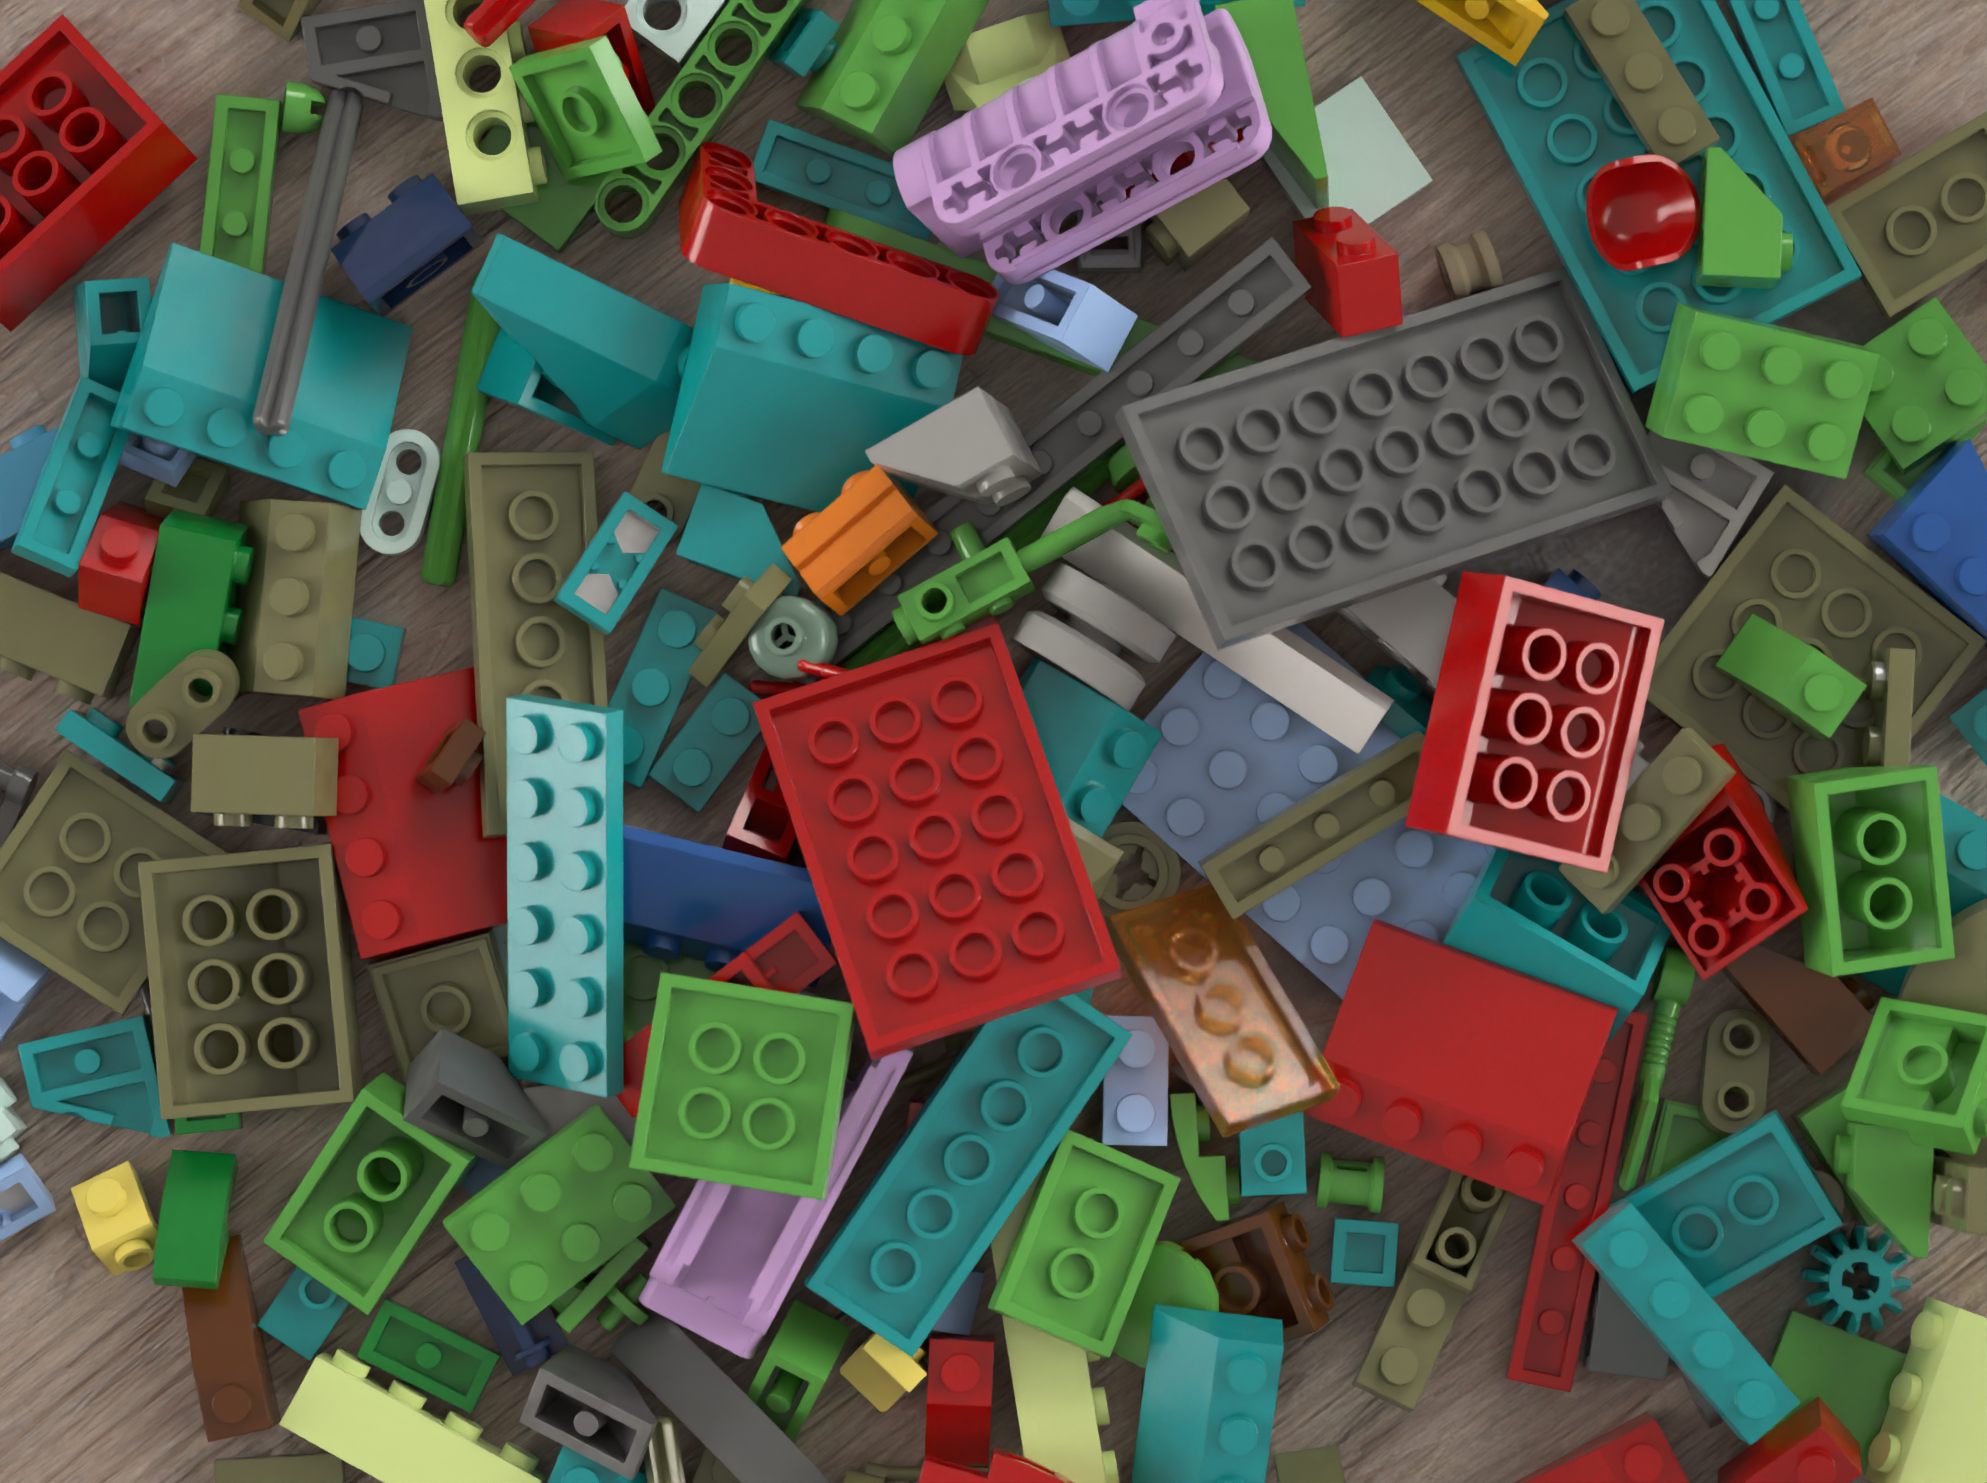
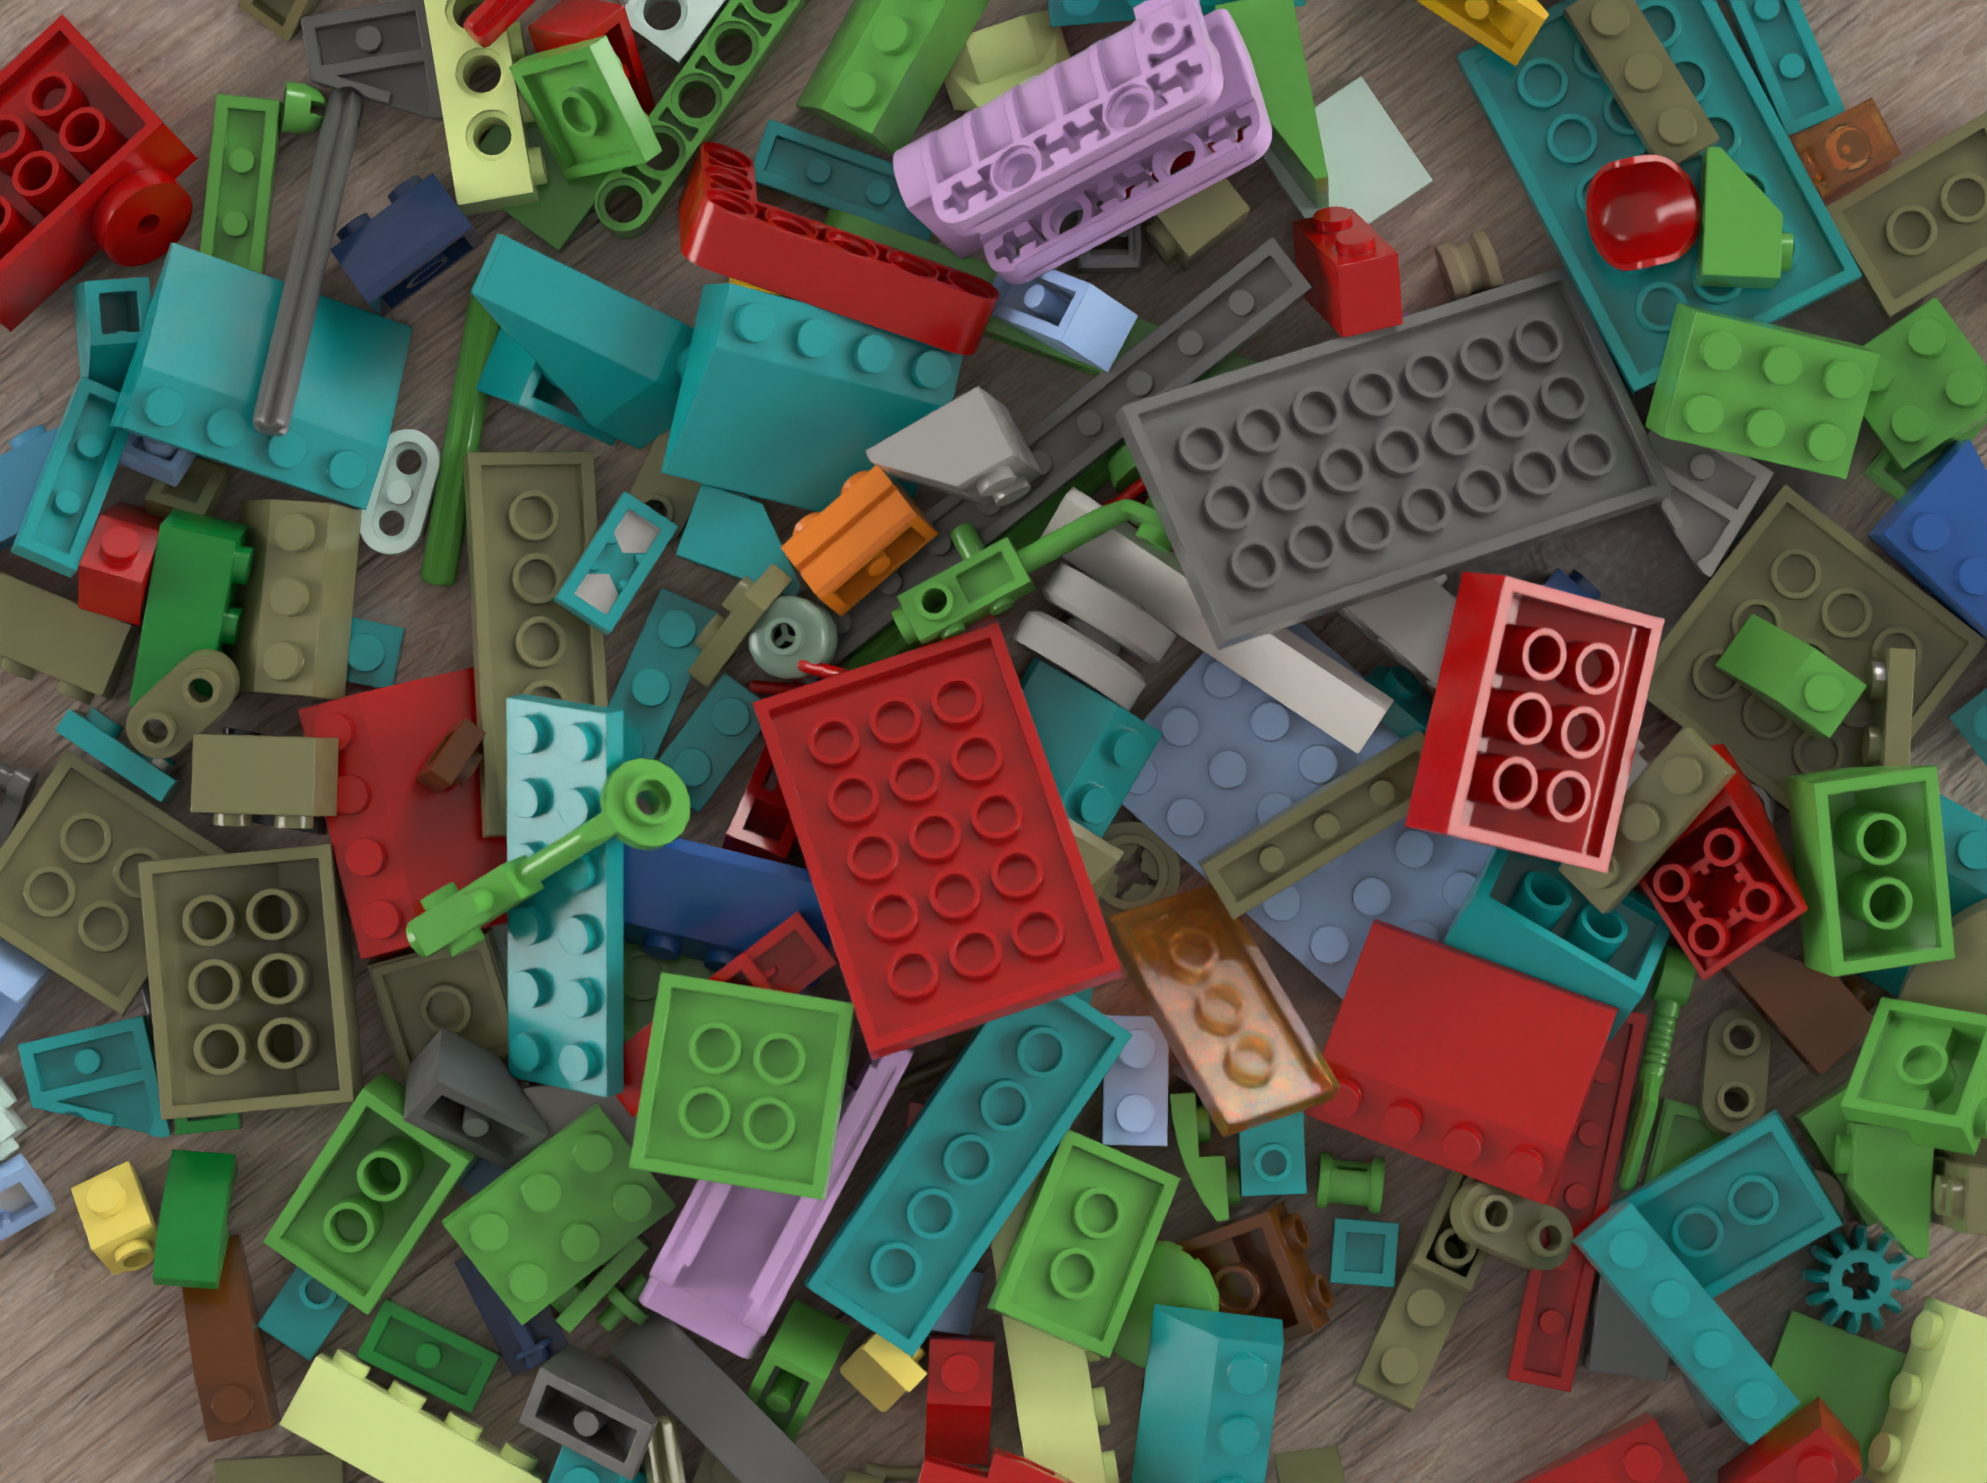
teal plate [769,8,840,77] -> none
none -> red piece [90,168,192,267]
none -> bright green piece [406,758,691,958]
none -> olive plate [1450,1181,1573,1270]

